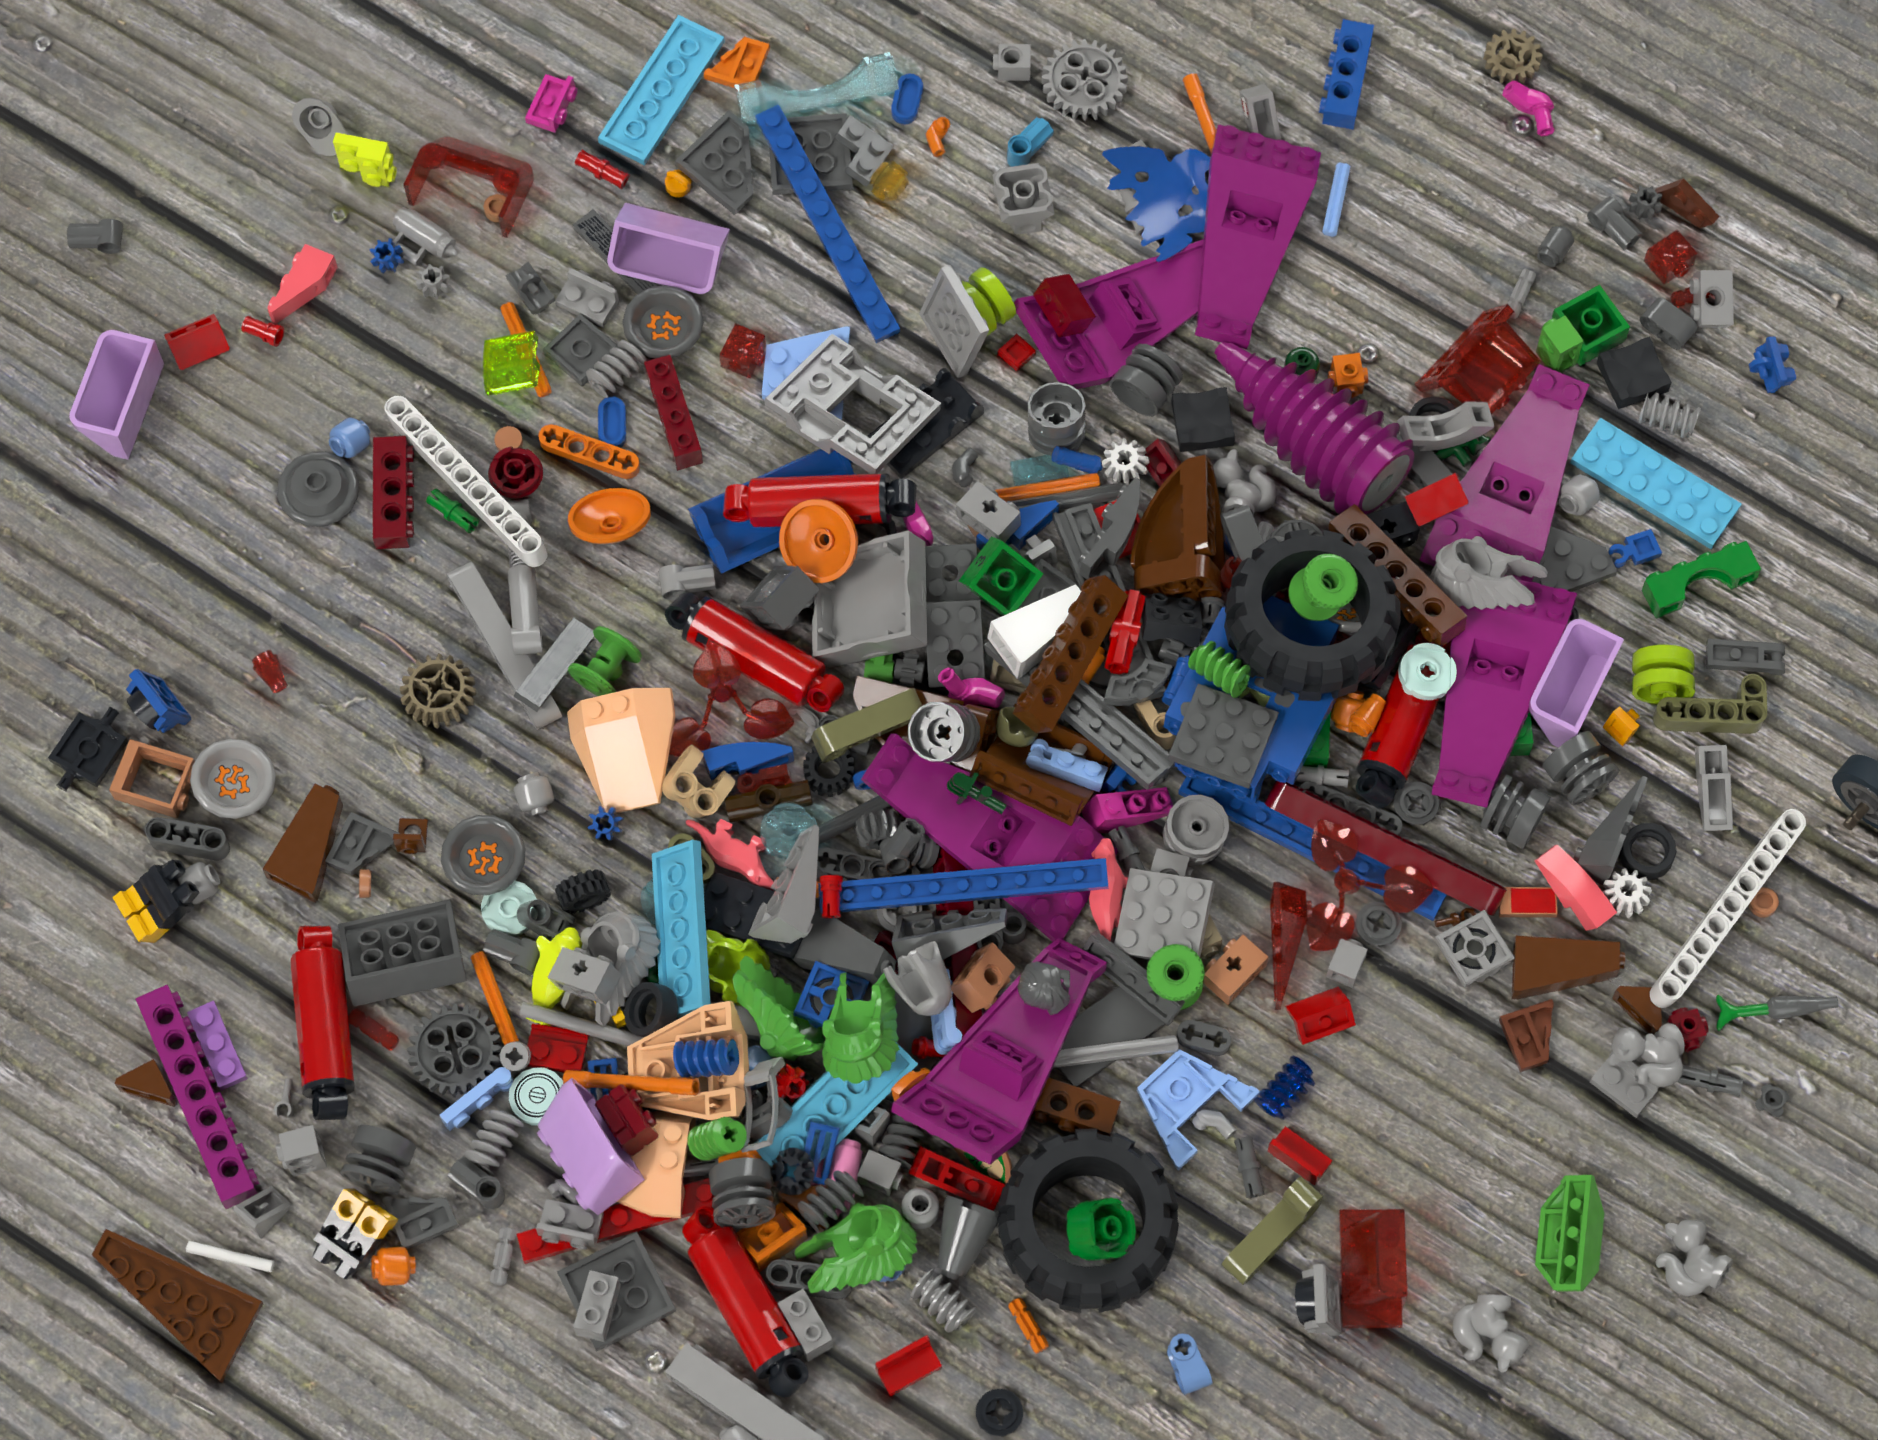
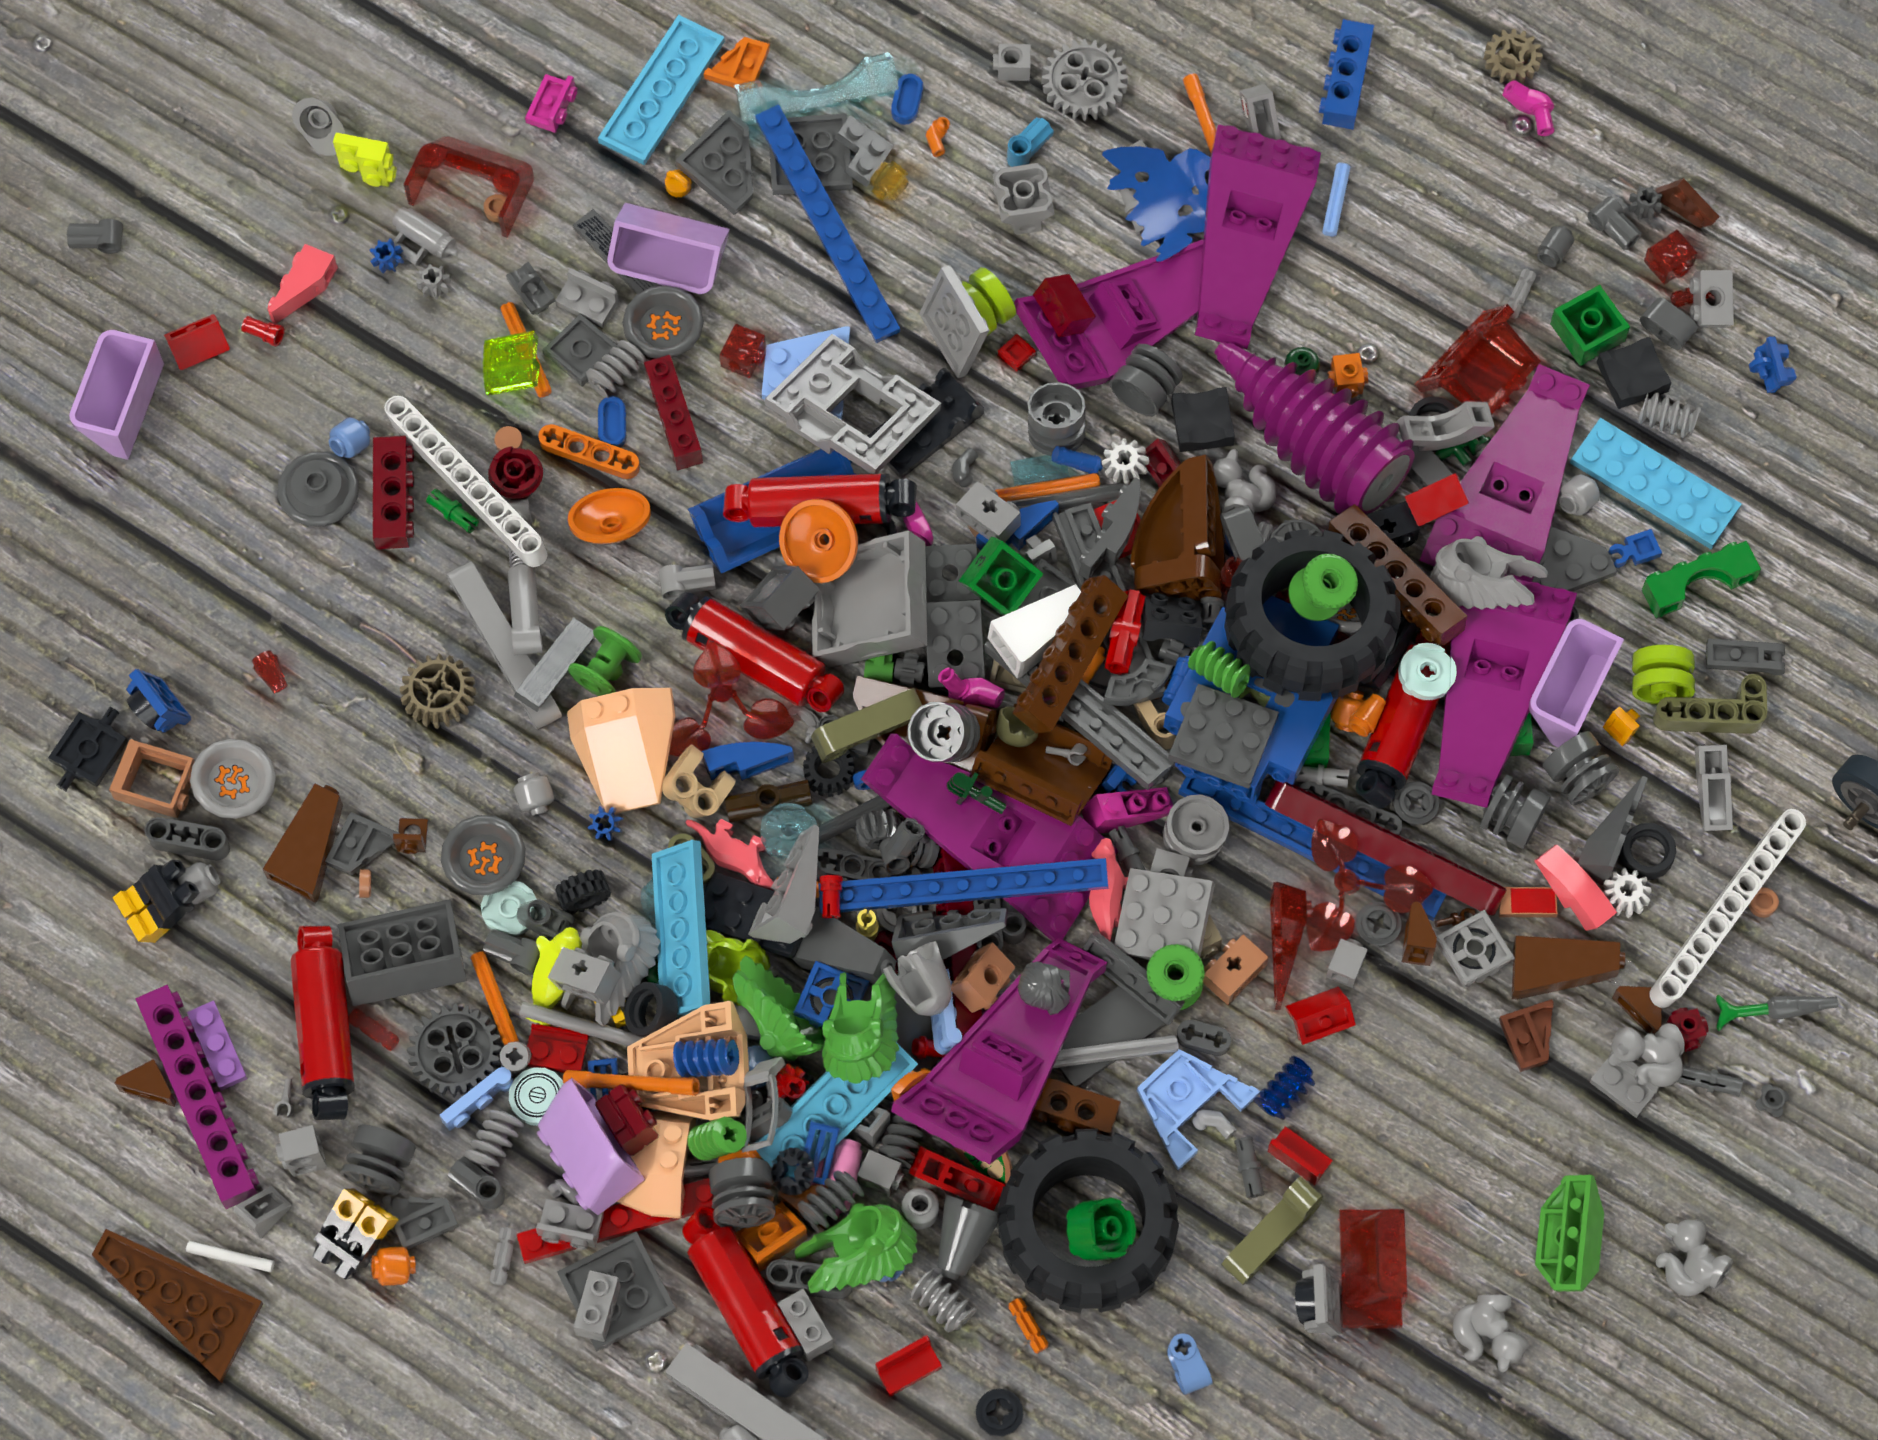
red pin [575,149,630,189] -> none
clear red plate [737,764,793,794] -> none
light blue plate [1026,739,1108,792] -> none
bright green brick [1536,316,1583,373] -> none
none -> light yellow pin [856,909,879,942]
none -> reddish brown tile [1401,902,1437,966]

